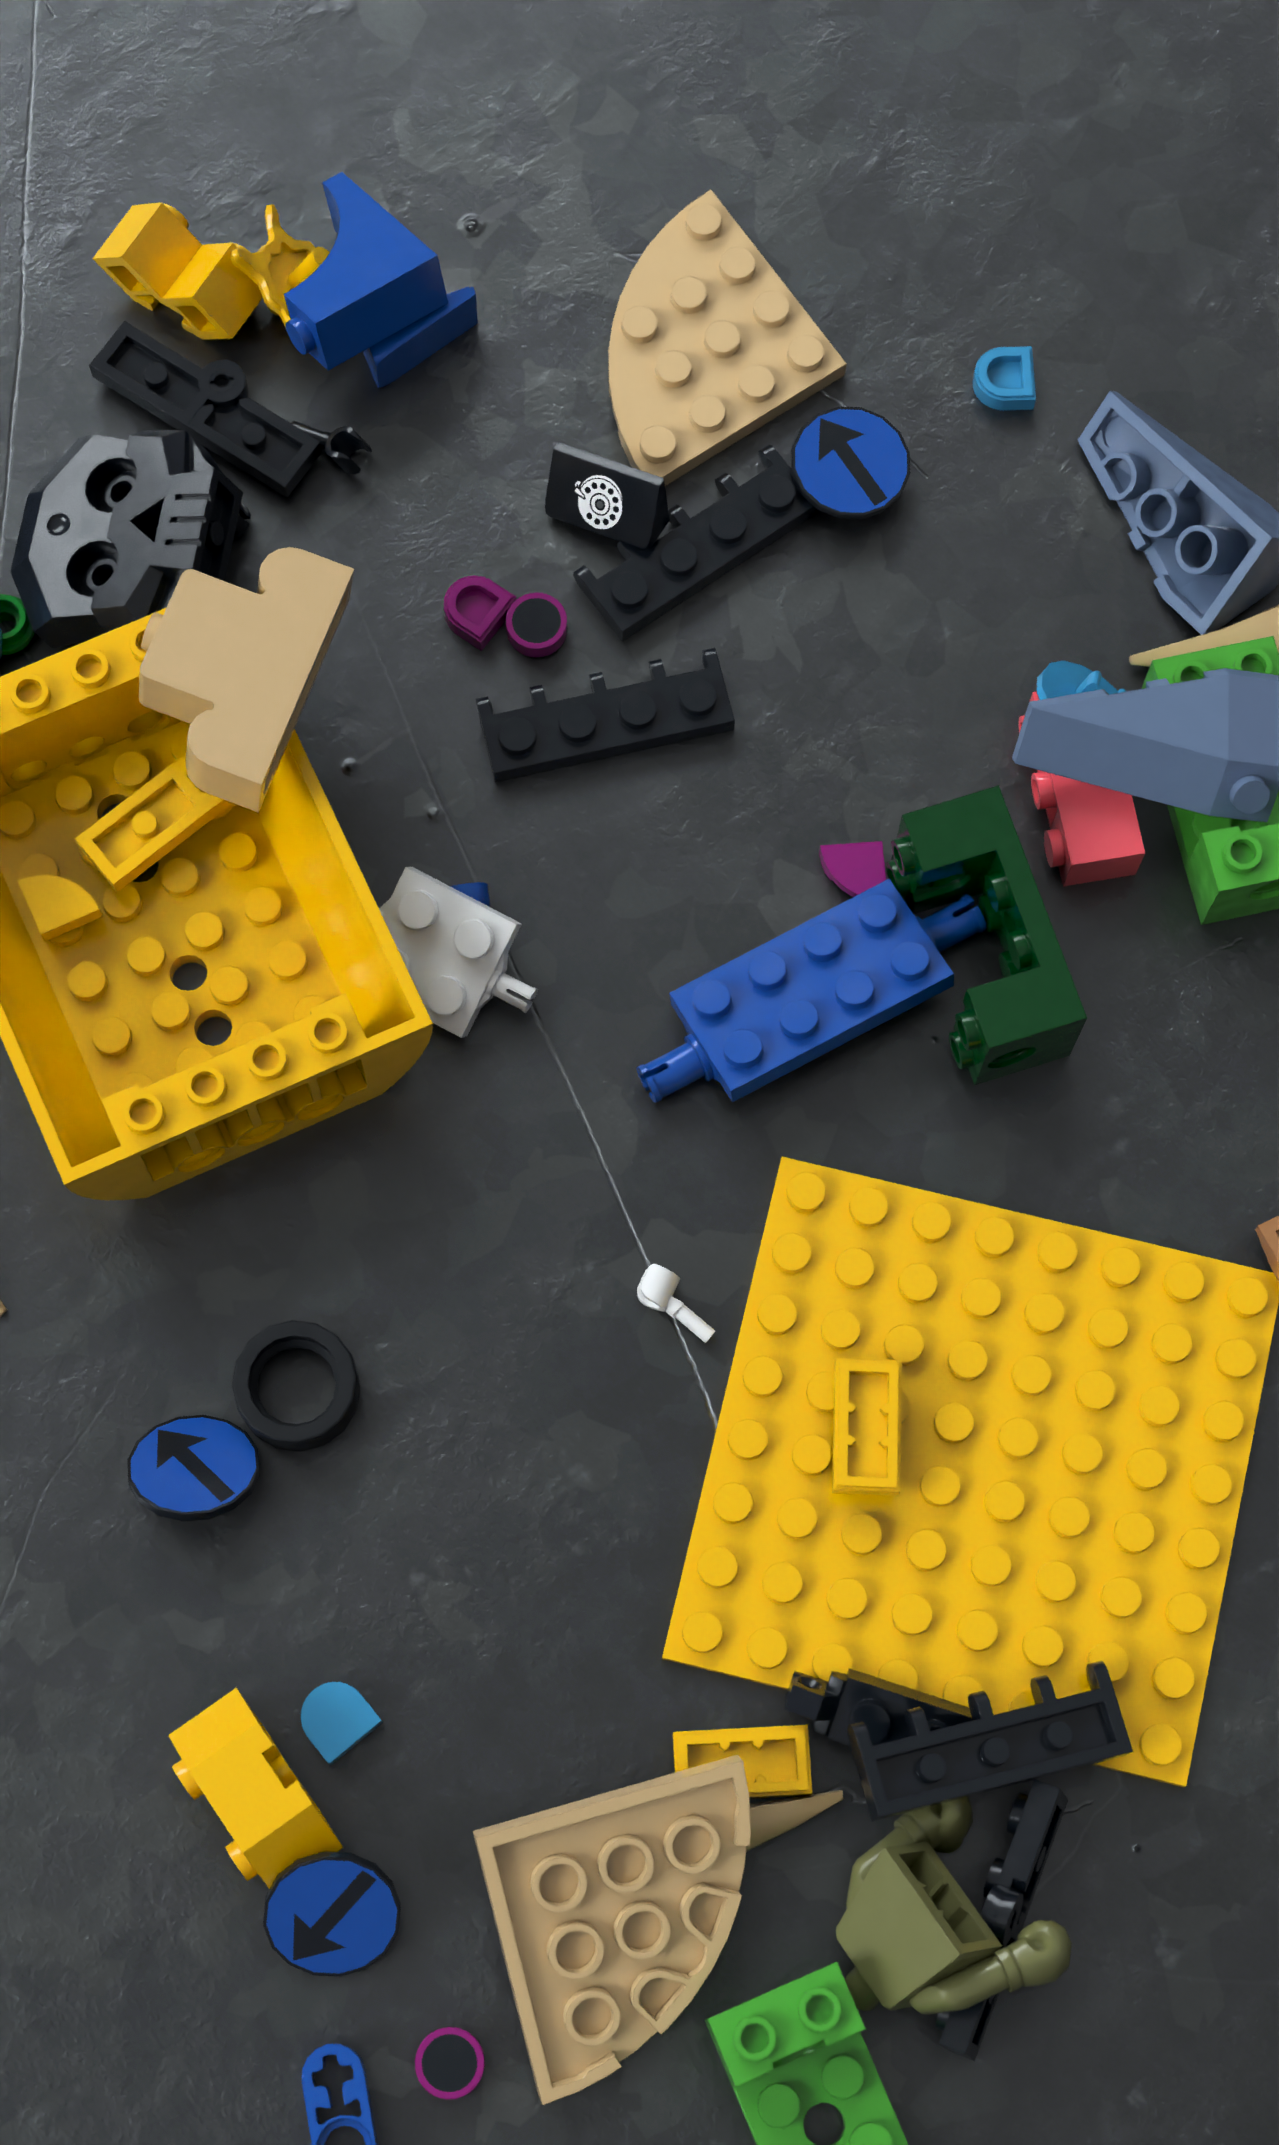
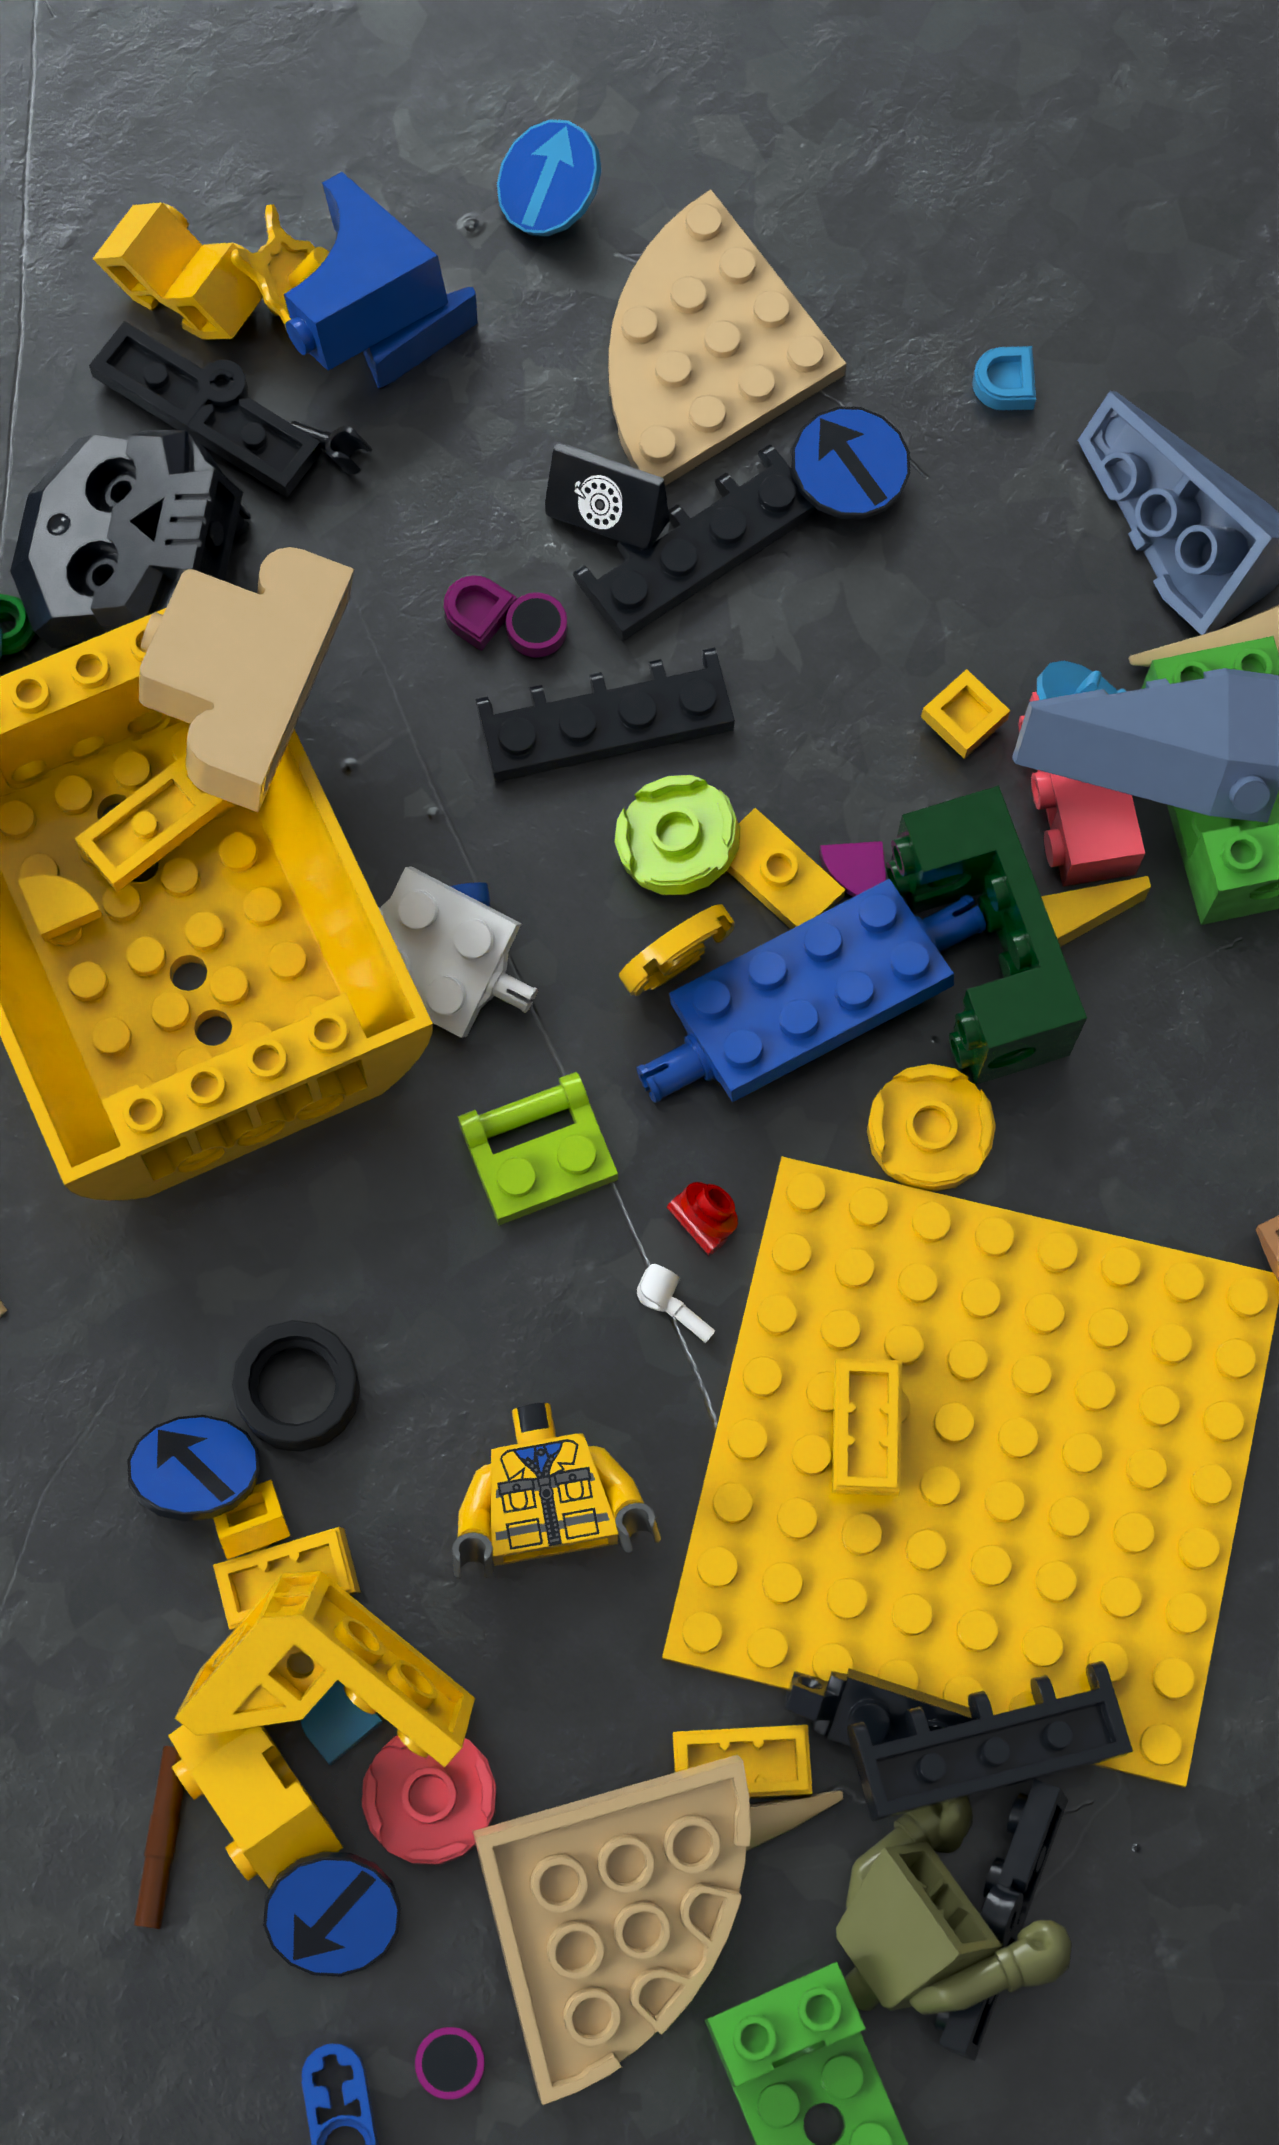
none -> reddish brown piece [134,1746,184,1929]
none -> yellow bracket [175,1571,475,1767]
none -> yellow plate [213,1479,290,1560]
none -> yellow plate [213,1527,361,1630]
none -> coral tile [362,1735,497,1865]
none -> torso [452,1403,661,1578]
none -> lime plate [457,1071,618,1225]
none -> blue piece [497,119,602,236]
none -> lime tile [615,775,740,895]
none -> yellow tile [619,904,735,996]
none -> red plate [666,1182,738,1256]
none -> yellow plate [727,808,845,929]
none -> yellow tile [867,1064,996,1192]
none -> yellow plate [921,669,1011,759]
none -> yellow piece [1041,876,1151,947]

